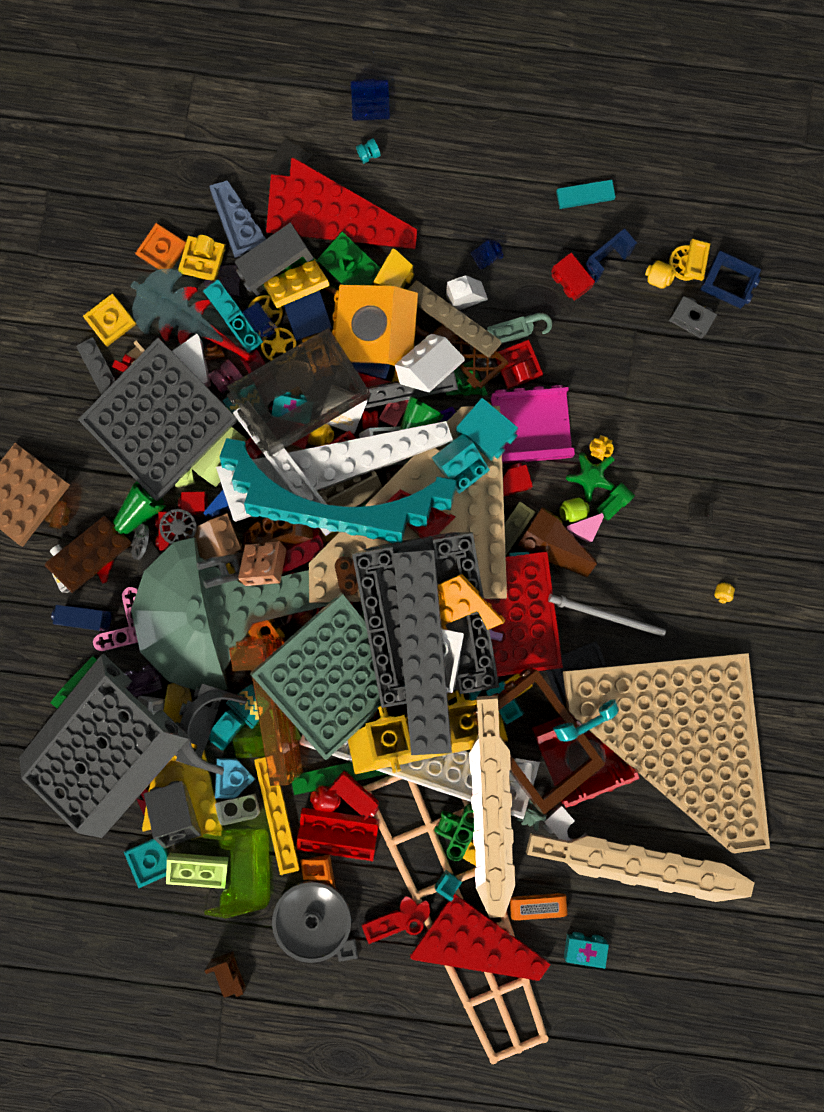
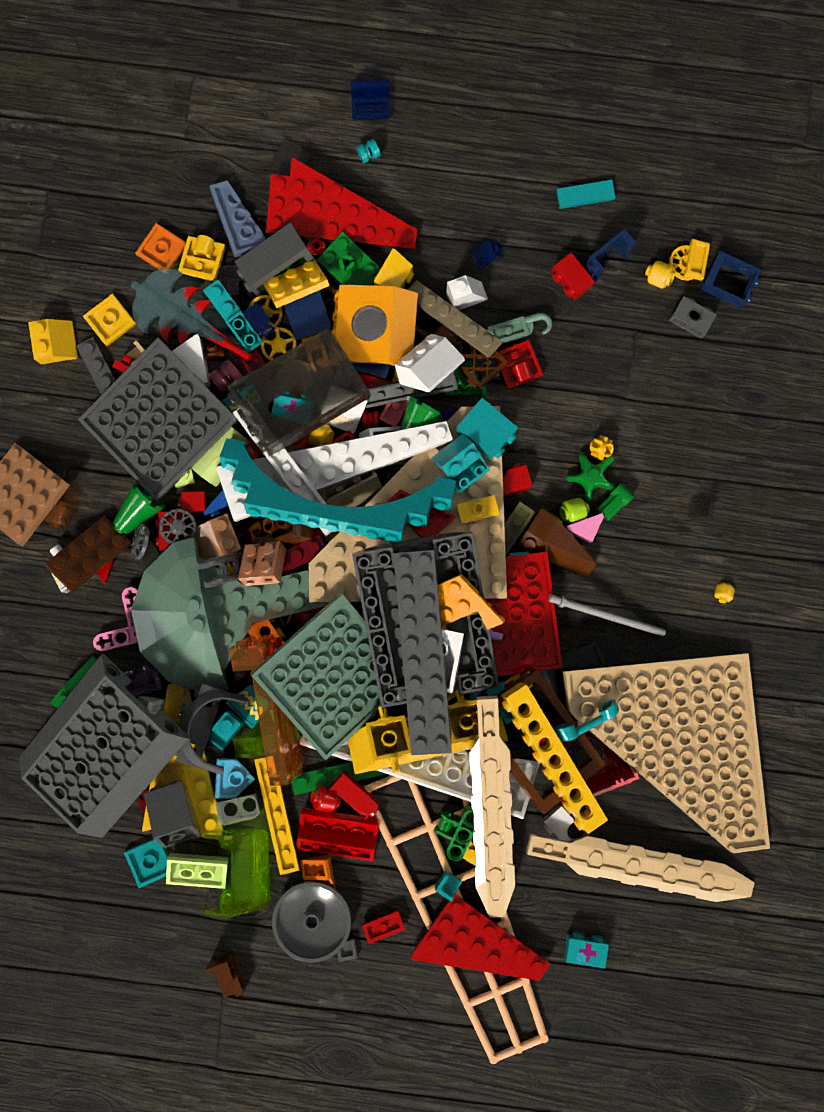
dark blue window [51,605,113,631] -> none
reddish brown plate [335,556,359,596] -> none
red plate [392,896,430,935] -> none
dark pink panel [491,385,575,464] -> none
orange beam [510,893,568,920] -> none
sand green piece [517,799,547,831] -> none
none -> yellow slope [28,319,78,365]
none -> red plate [307,238,326,256]
none -> yellow plate [456,495,500,524]
none -> yellow brick [501,682,608,834]

